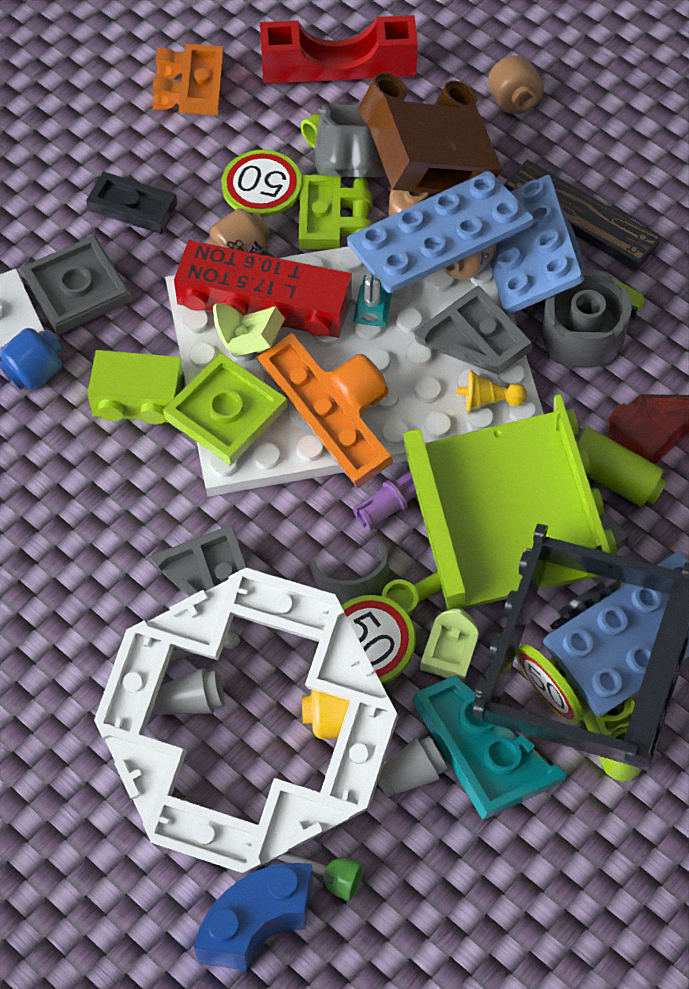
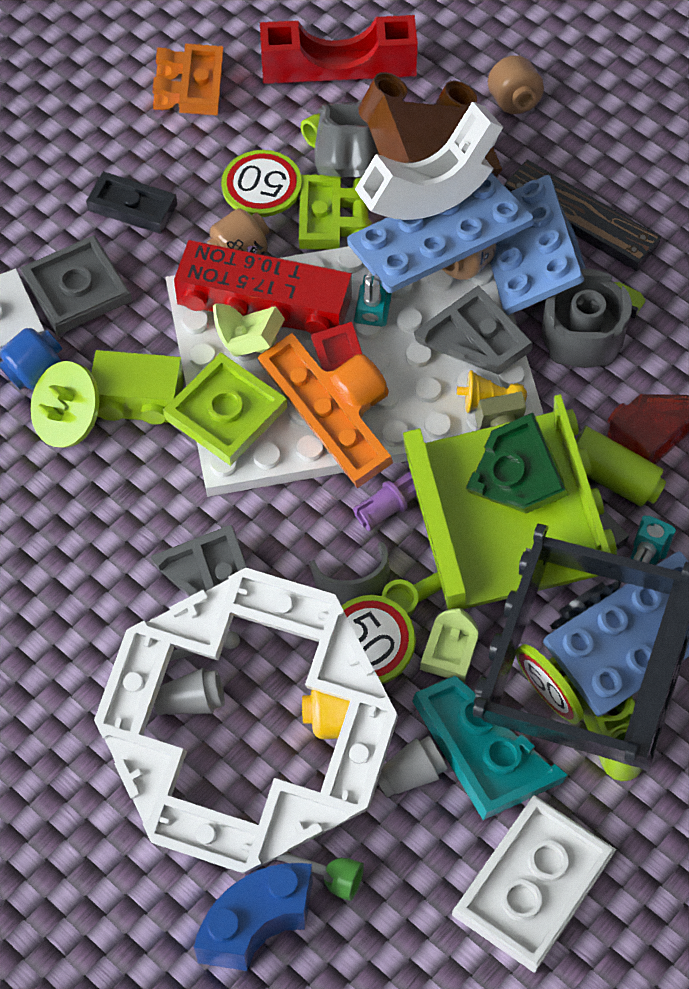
none -> piece [31,361,100,448]
none -> red plate [310,321,363,372]
none -> white arch [355,101,503,220]
none -> white tile [452,795,616,973]
none -> dark green plate [466,412,569,514]
none -> olive plate [475,391,526,430]
none -> teal piece [630,515,676,565]

